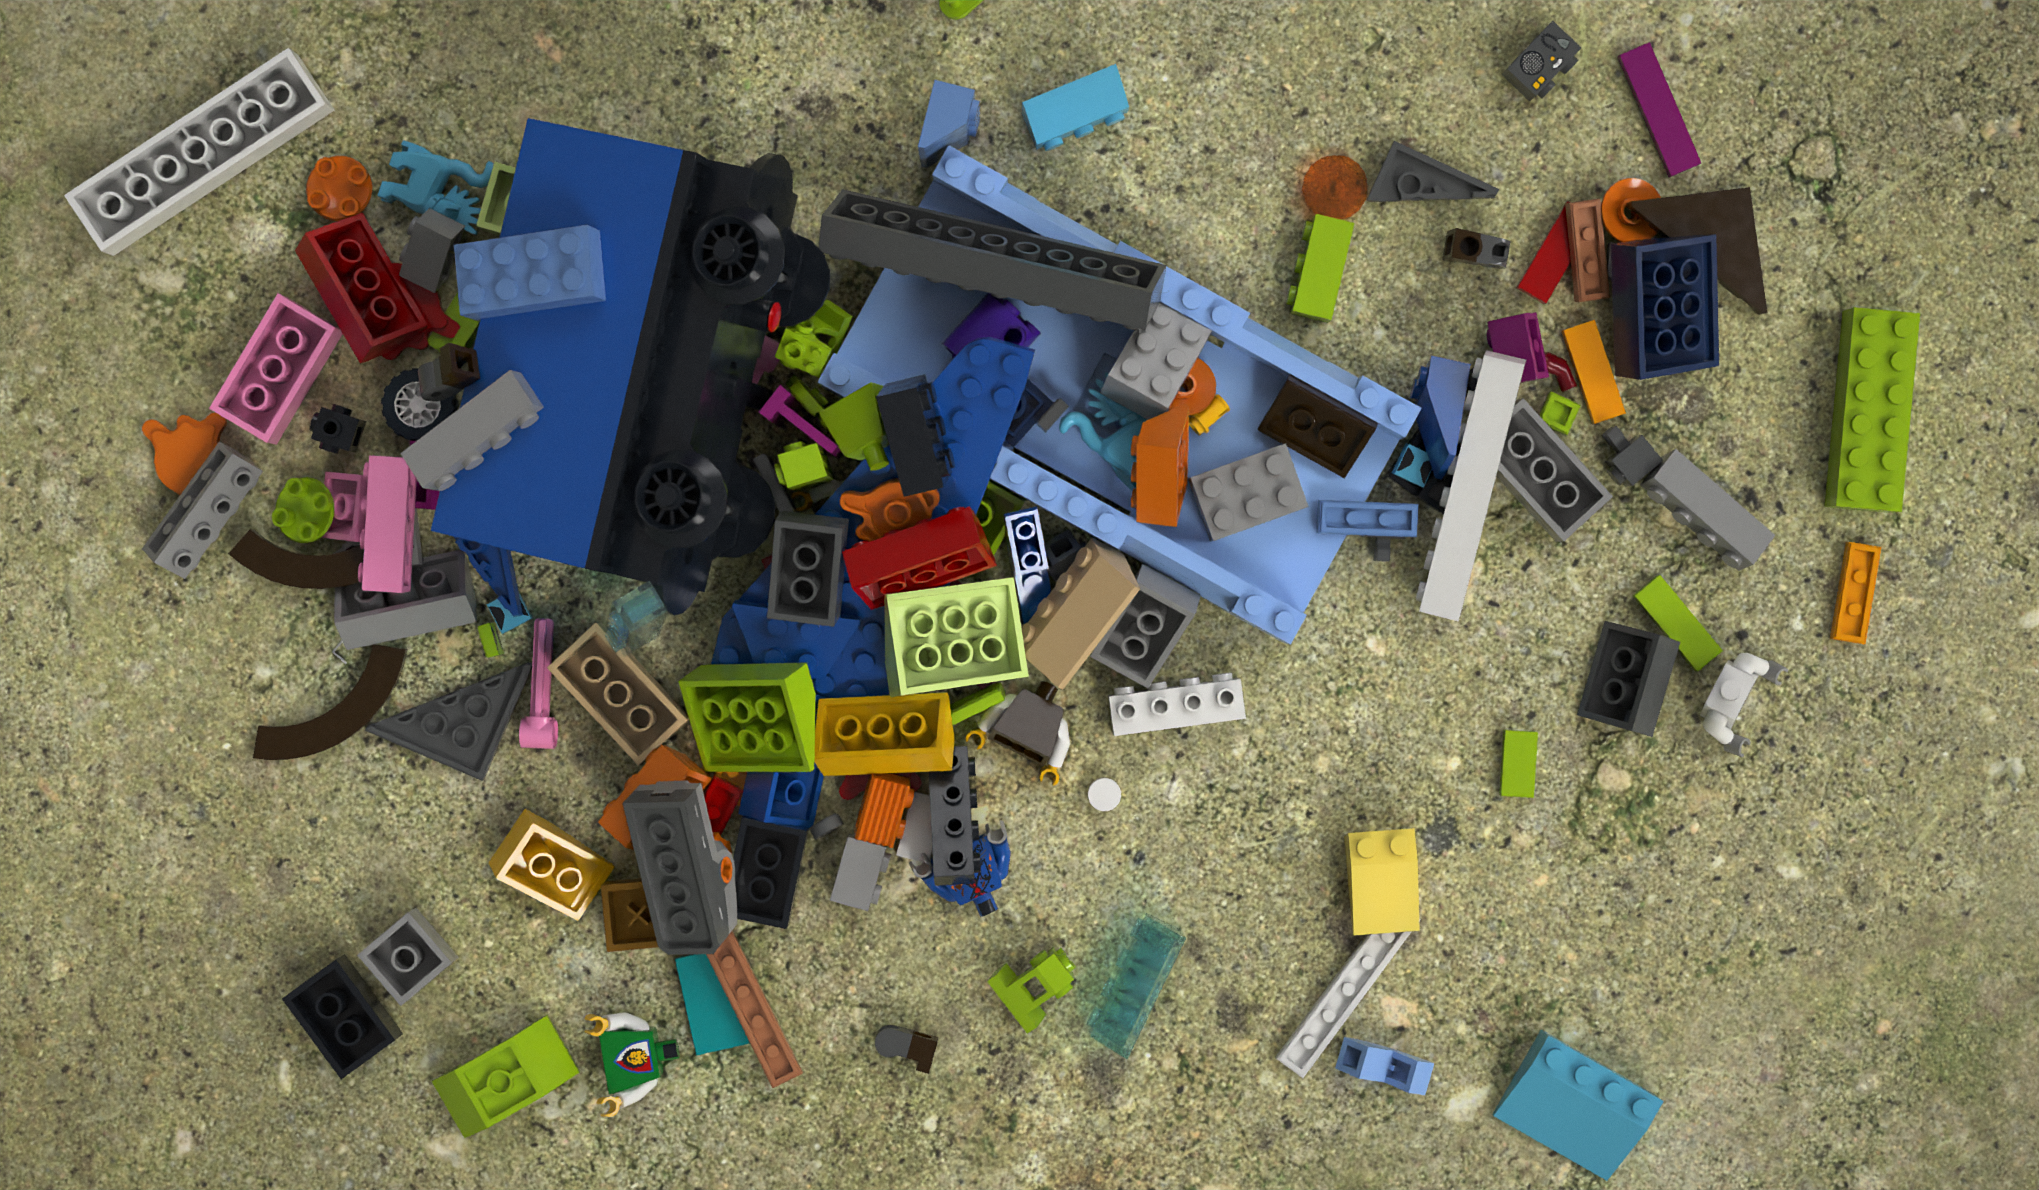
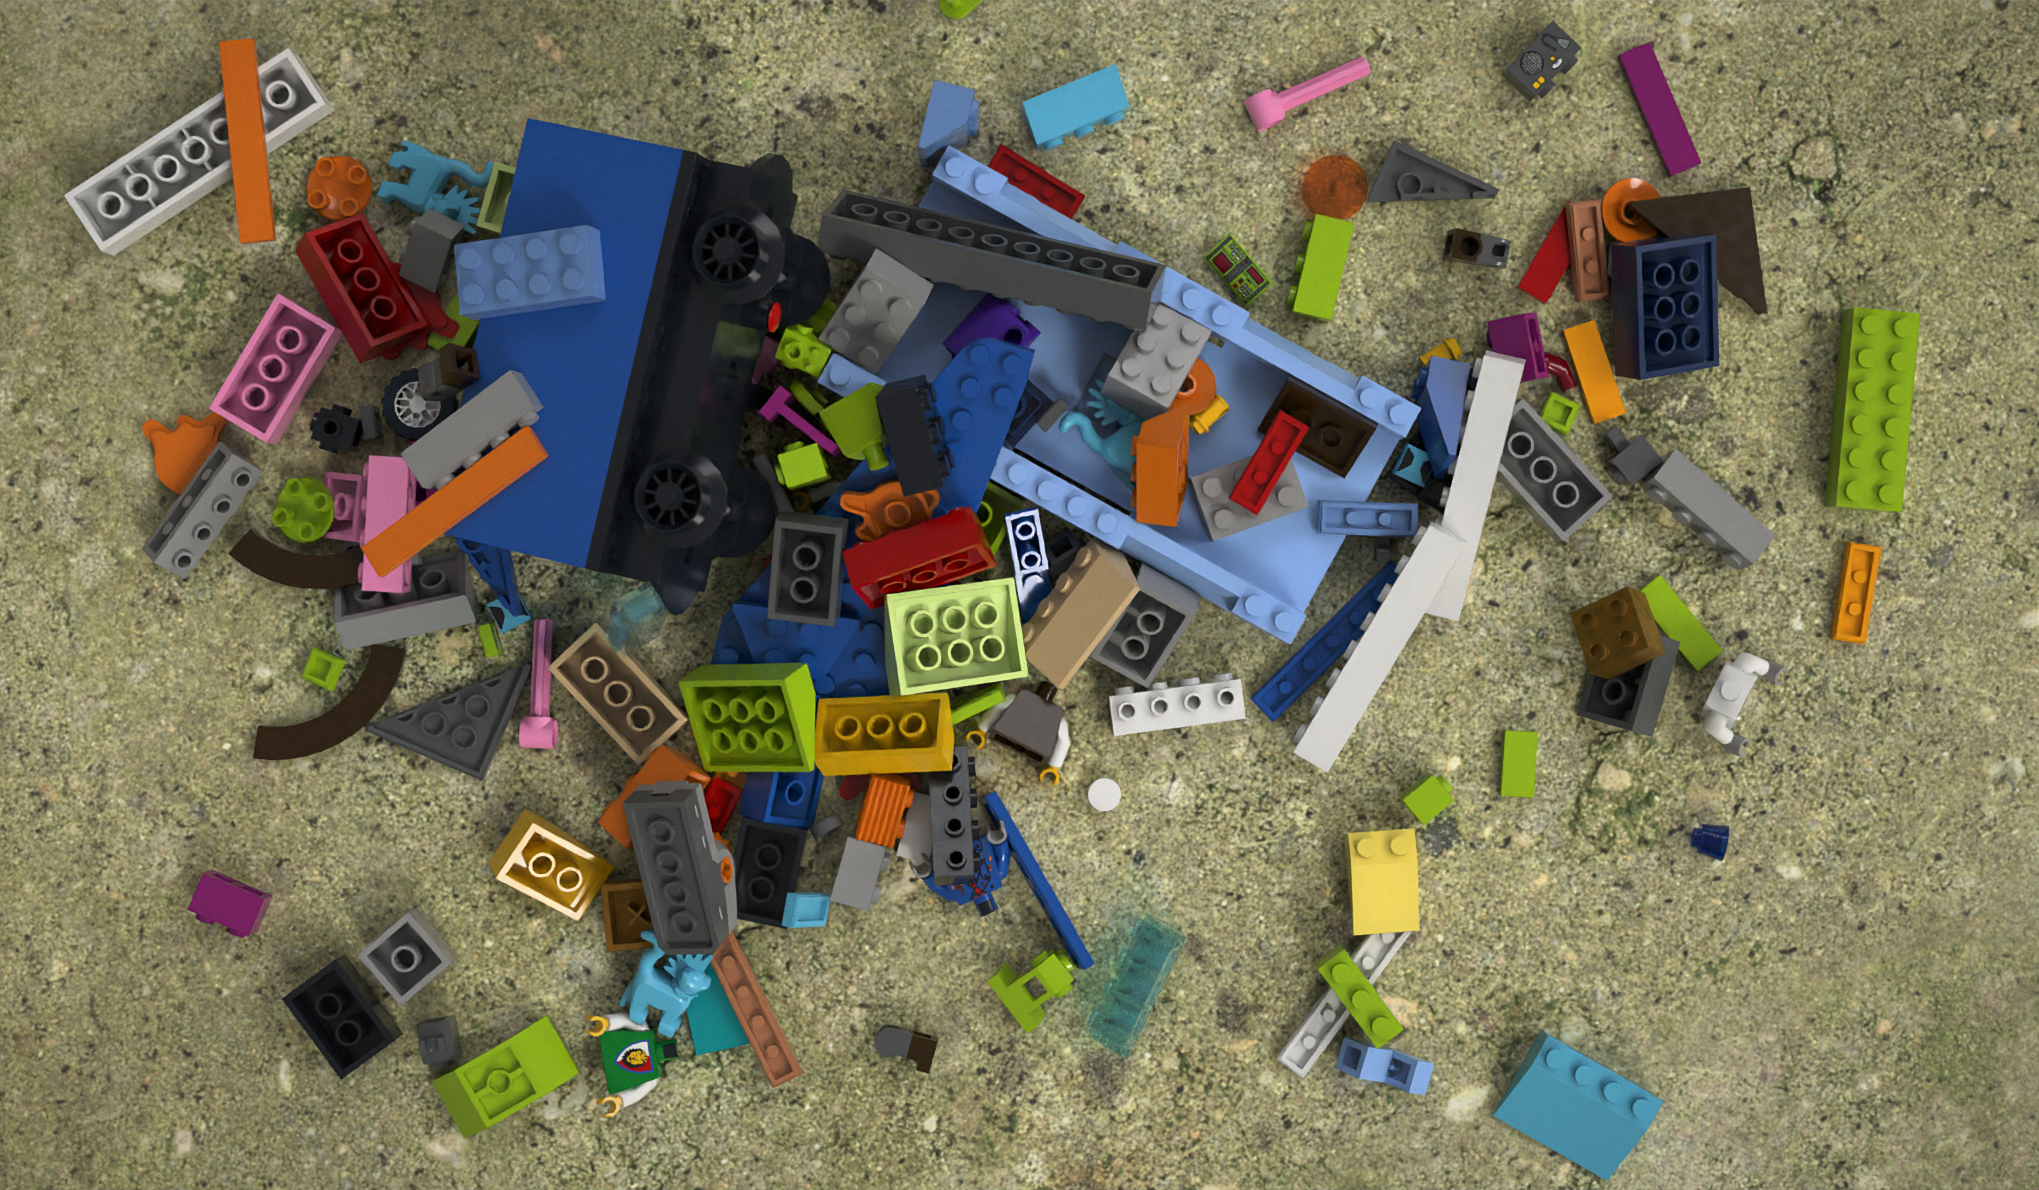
none -> magenta brick [187,870,273,938]
none -> orange tile [219,38,276,244]
none -> lime tile [301,647,346,691]
none -> dark grey tile [359,405,384,441]
none -> orange tile [361,426,549,577]
none -> dark grey brick [416,1015,462,1068]
none -> medium azure animal [619,929,714,1038]
none -> medium azure tile [781,892,831,928]
none -> light grey brick [818,248,934,375]
none -> blue tile [980,791,1095,970]
none -> red tile [987,144,1085,219]
none -> slope [1203,233,1273,307]
none -> red tile [1228,410,1309,515]
none -> bright pink axle [1243,57,1371,132]
none -> blue tile [1249,560,1399,722]
none -> white brick [1292,522,1466,773]
none -> lime brick [1313,944,1404,1049]
none -> lime brick [1399,772,1454,826]
none -> yellow pin [1418,337,1463,367]
none -> pearl gold brick [1570,586,1666,679]
none -> clear blue hat [1690,824,1729,861]

